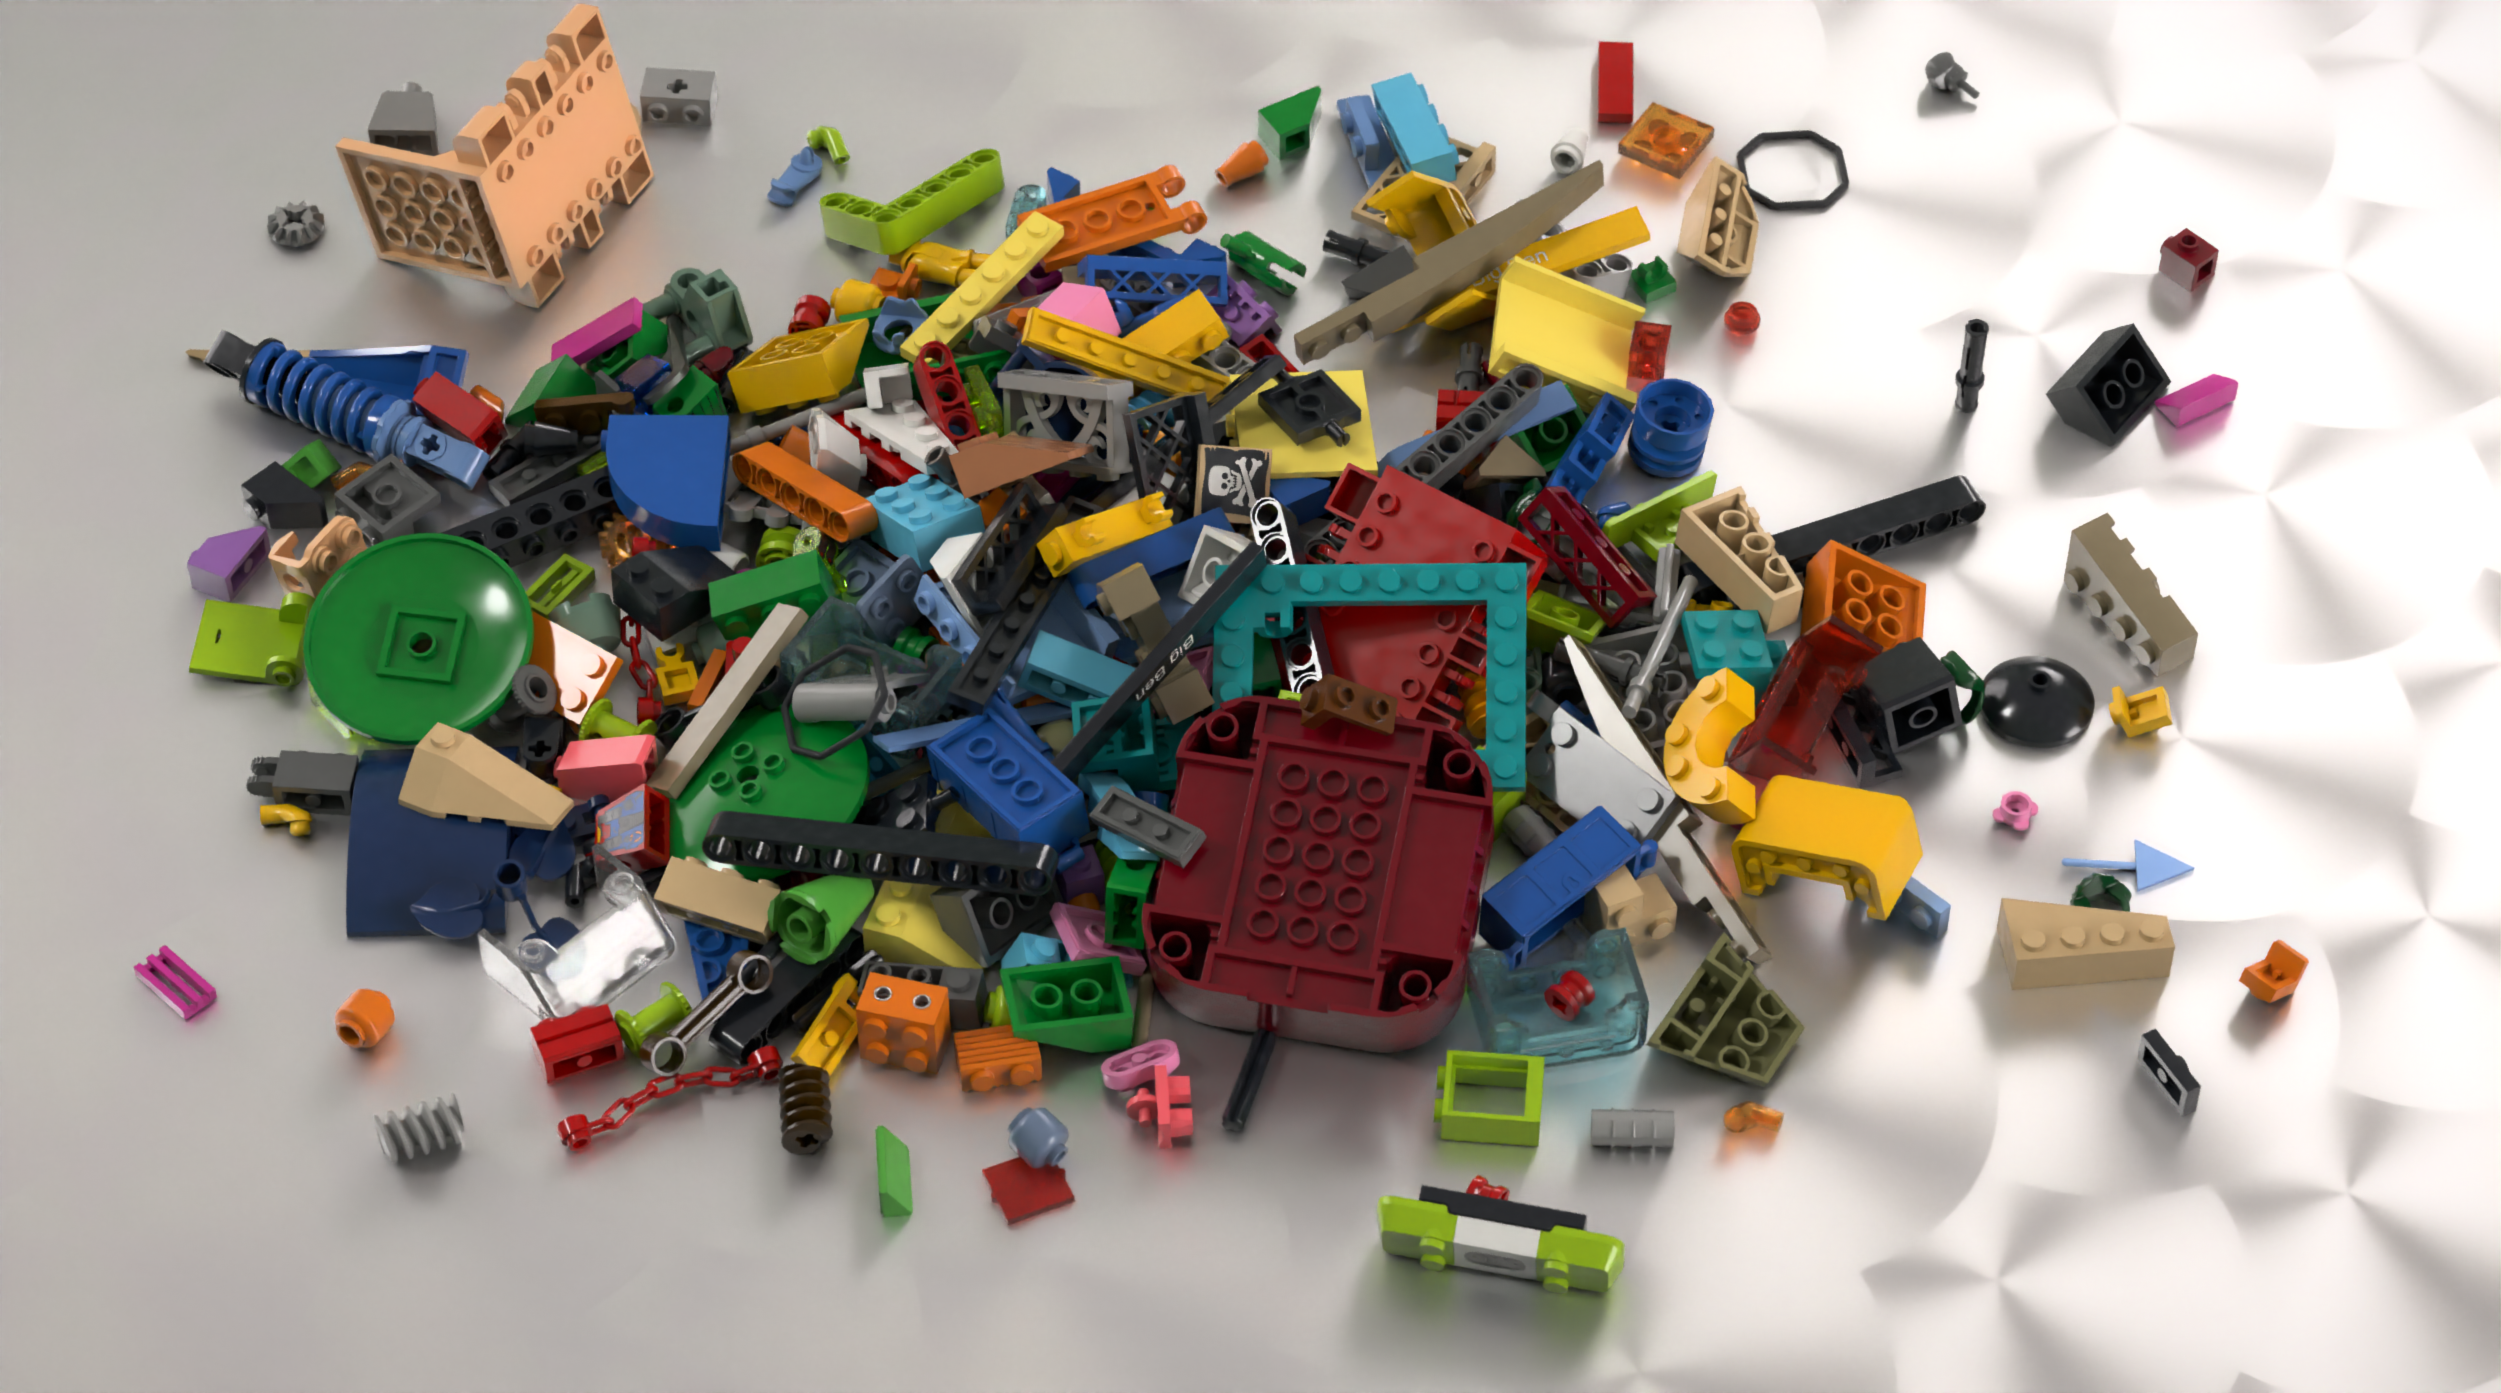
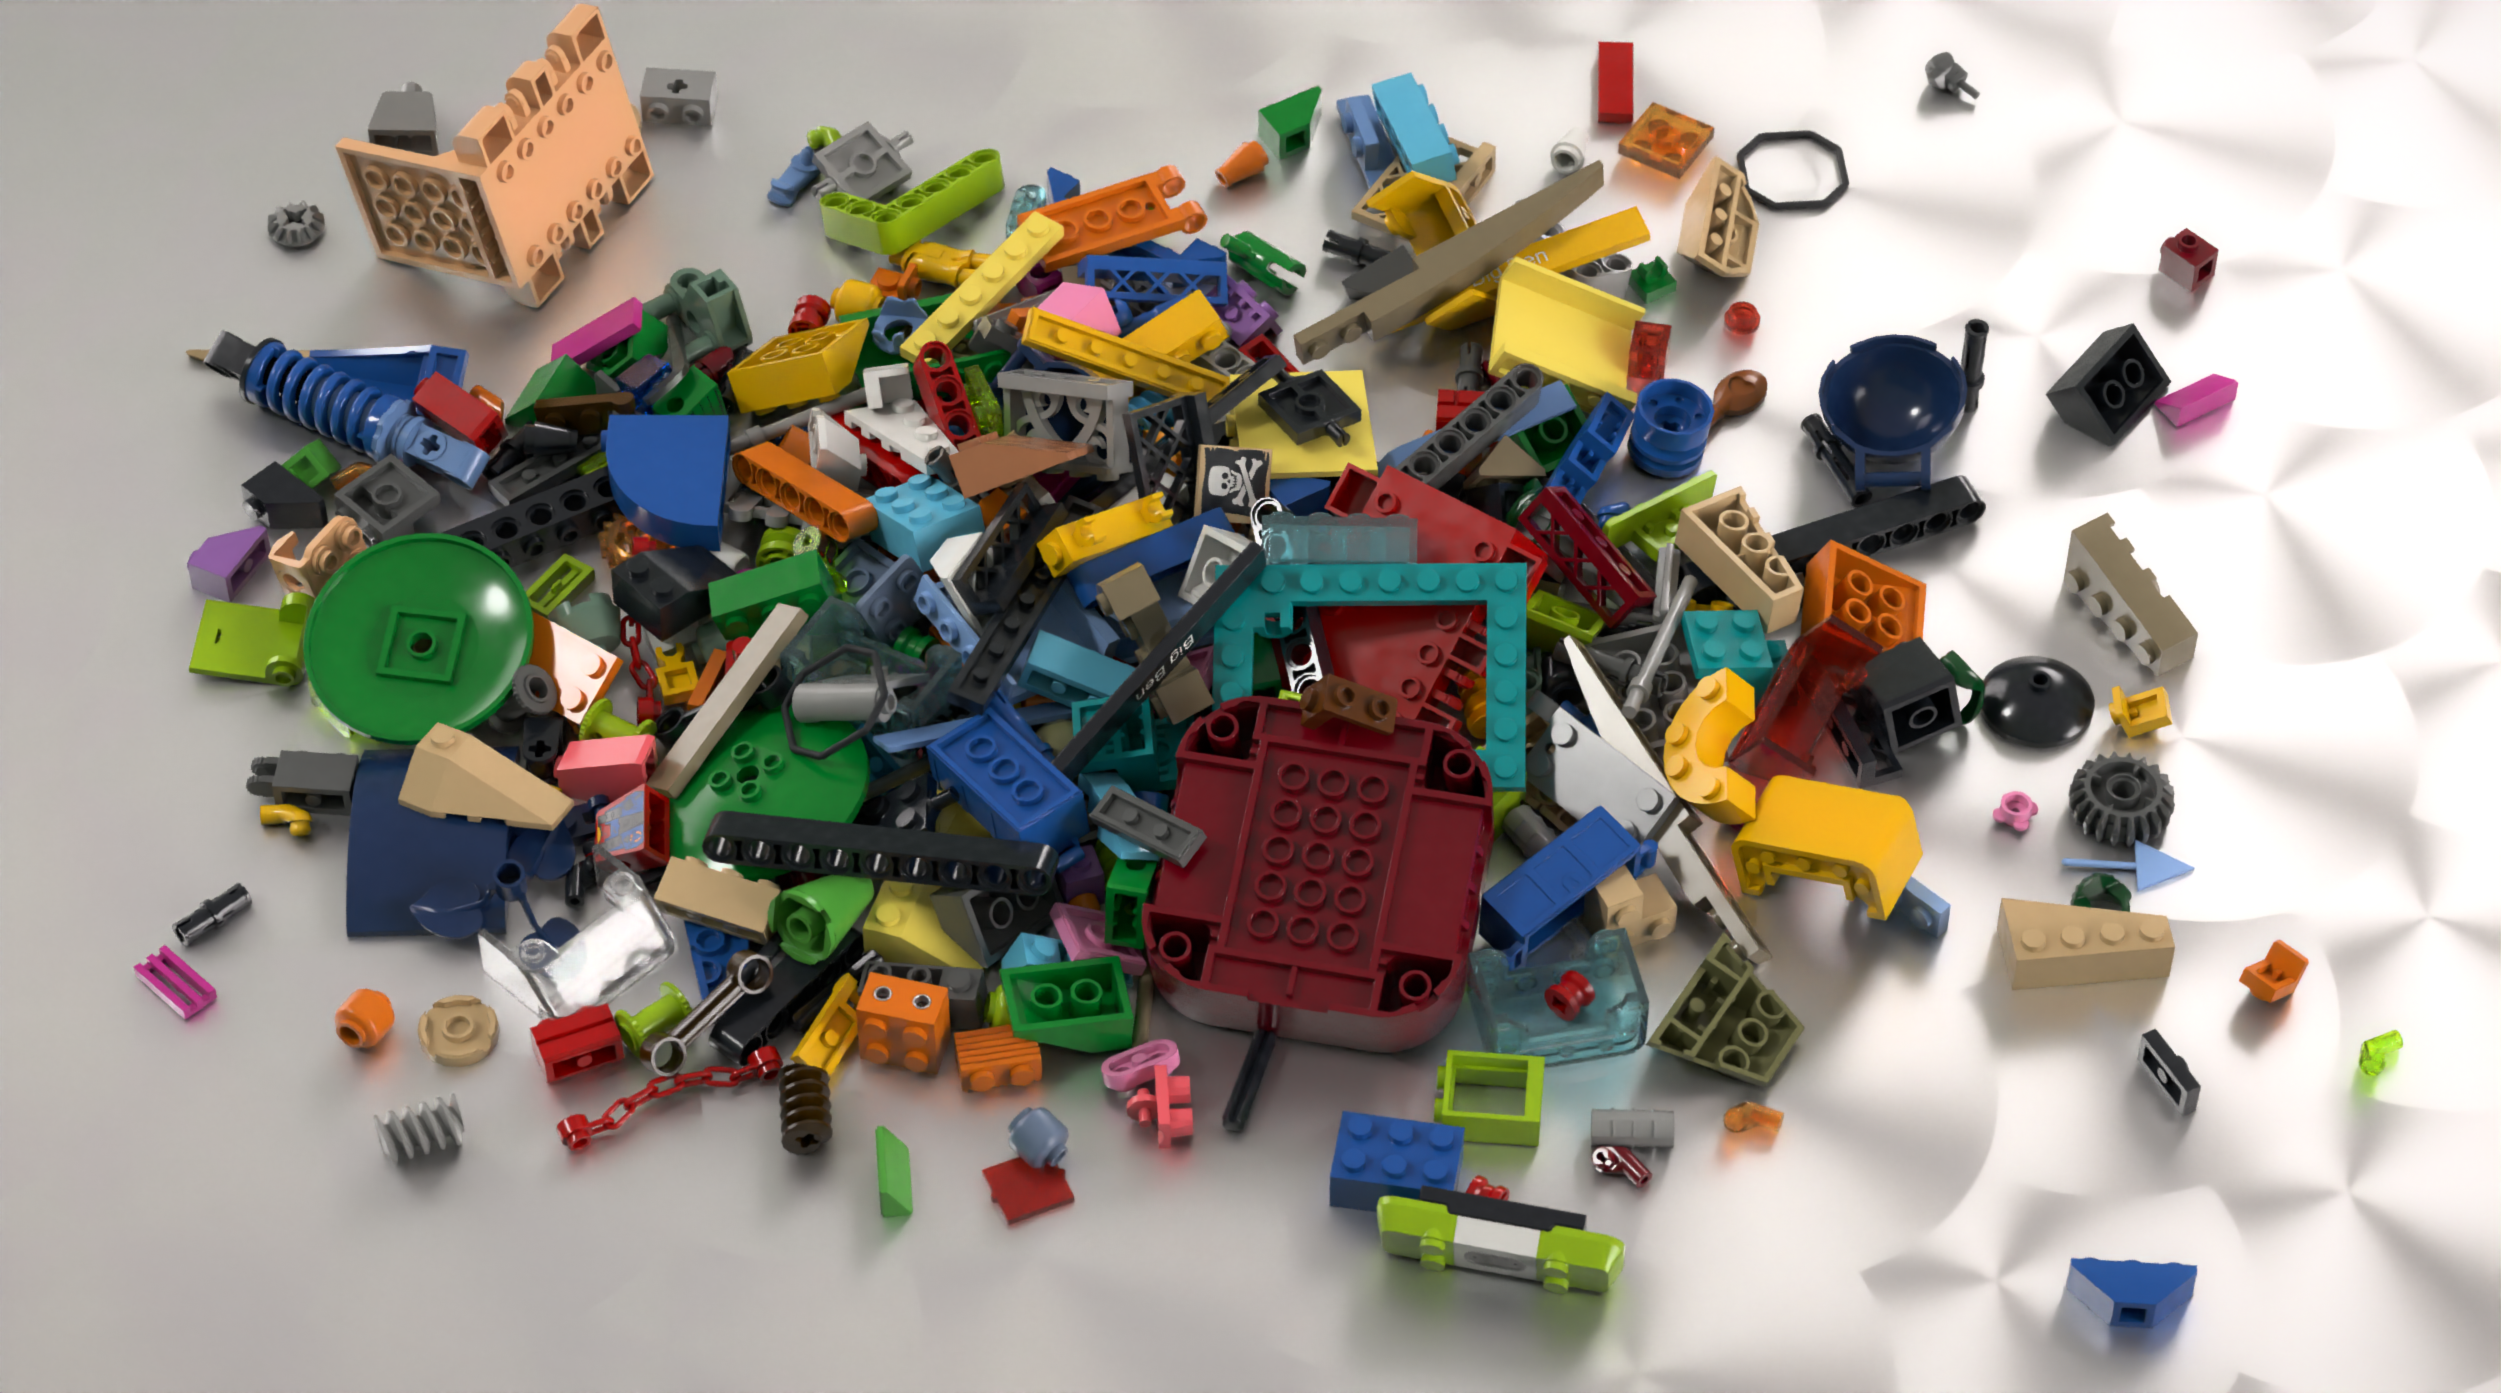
none -> black pin [172,883,252,946]
none -> tan tile [417,995,500,1067]
none -> light grey plate [811,121,913,201]
none -> clear light blue brick [1261,511,1418,565]
none -> blue brick [1329,1111,1465,1212]
none -> dark red arm [1591,1146,1652,1188]
none -> dark orange piece [1710,370,1768,428]
none -> black pin [1800,413,1873,507]
none -> dark blue windscreen [1818,334,1968,492]
none -> blue slope [2066,1257,2198,1328]
none -> dark grey gear [2068,751,2175,848]
none -> clear neon green arm [2358,1029,2403,1076]

